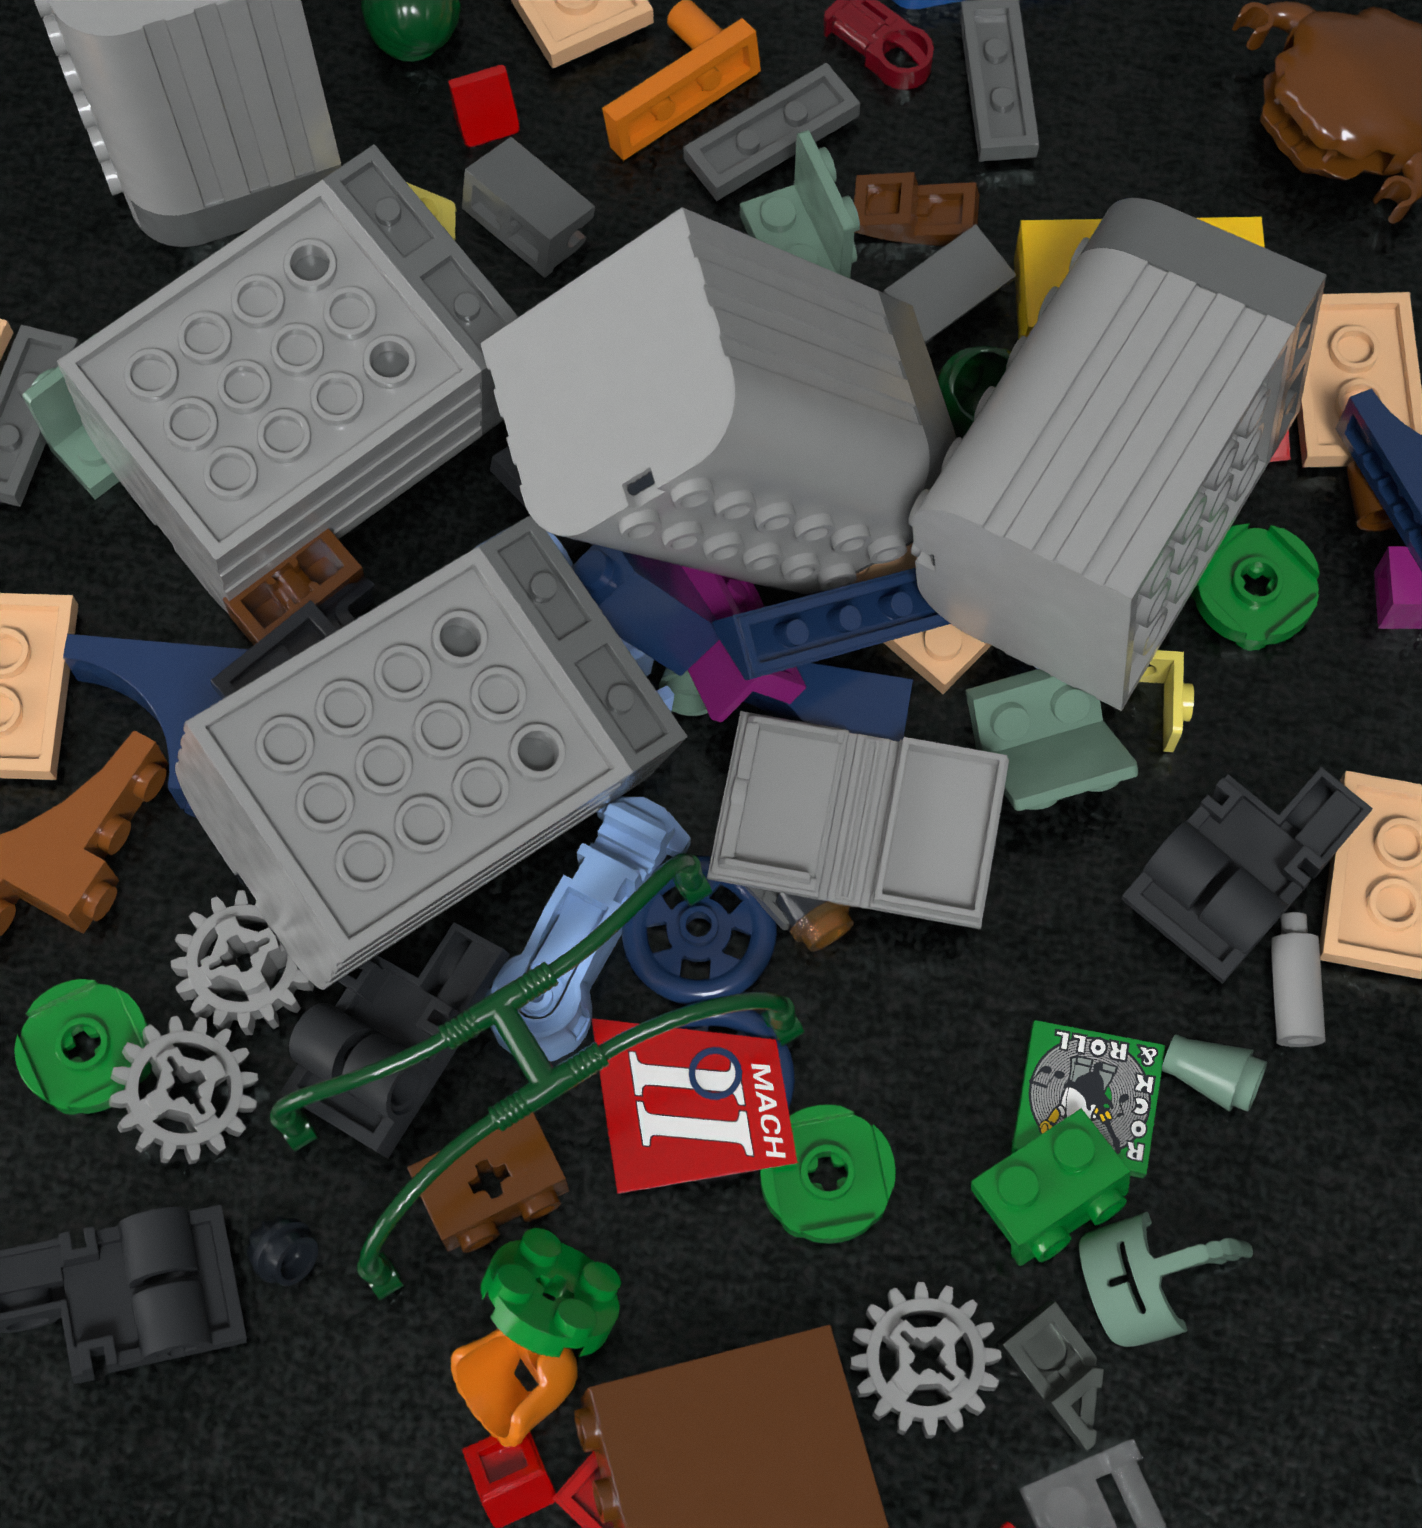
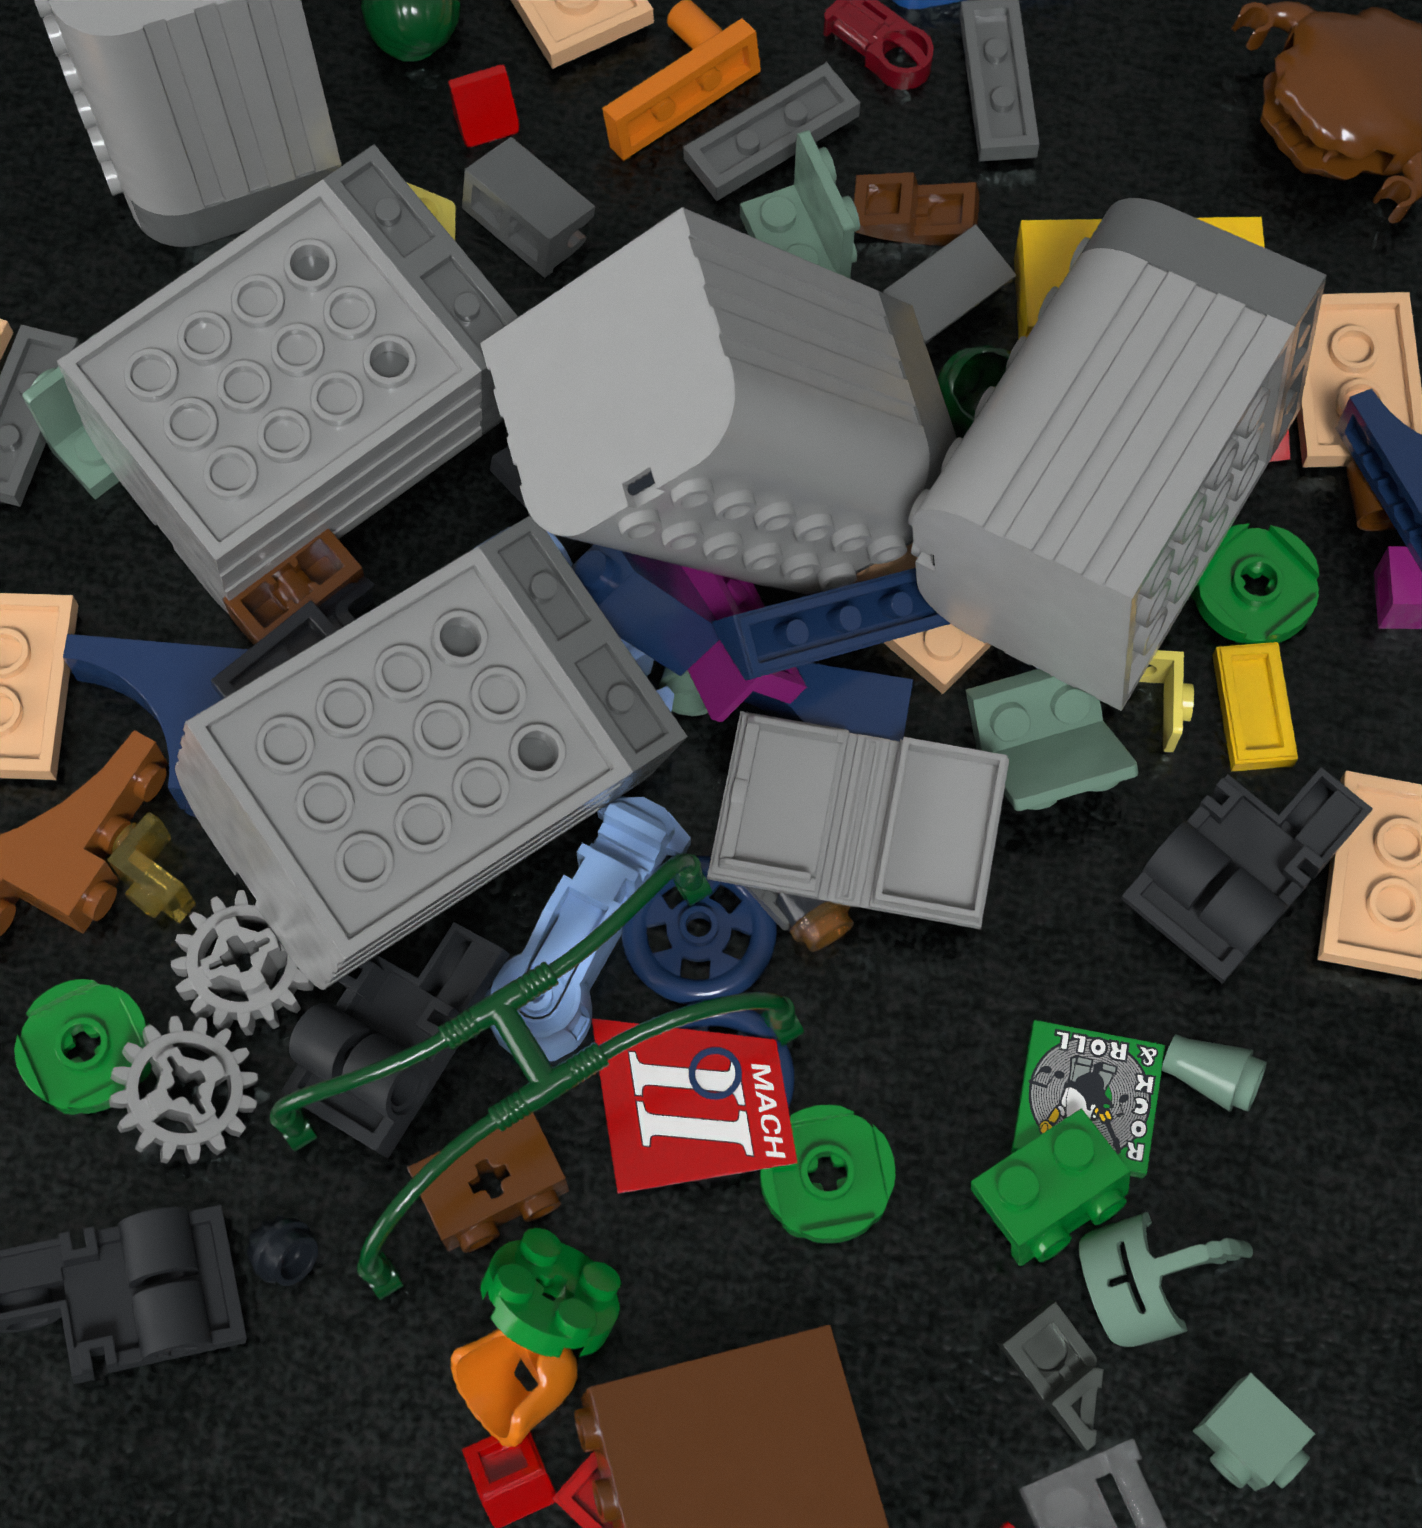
light grey gear [849,1282,1001,1438] -> none
light grey cylinder [1271,912,1325,1047] -> none
none -> clear yellow bracket [107,812,196,924]
none -> sand green brick [1193,1373,1315,1491]
none -> yellow tile [1212,642,1298,772]

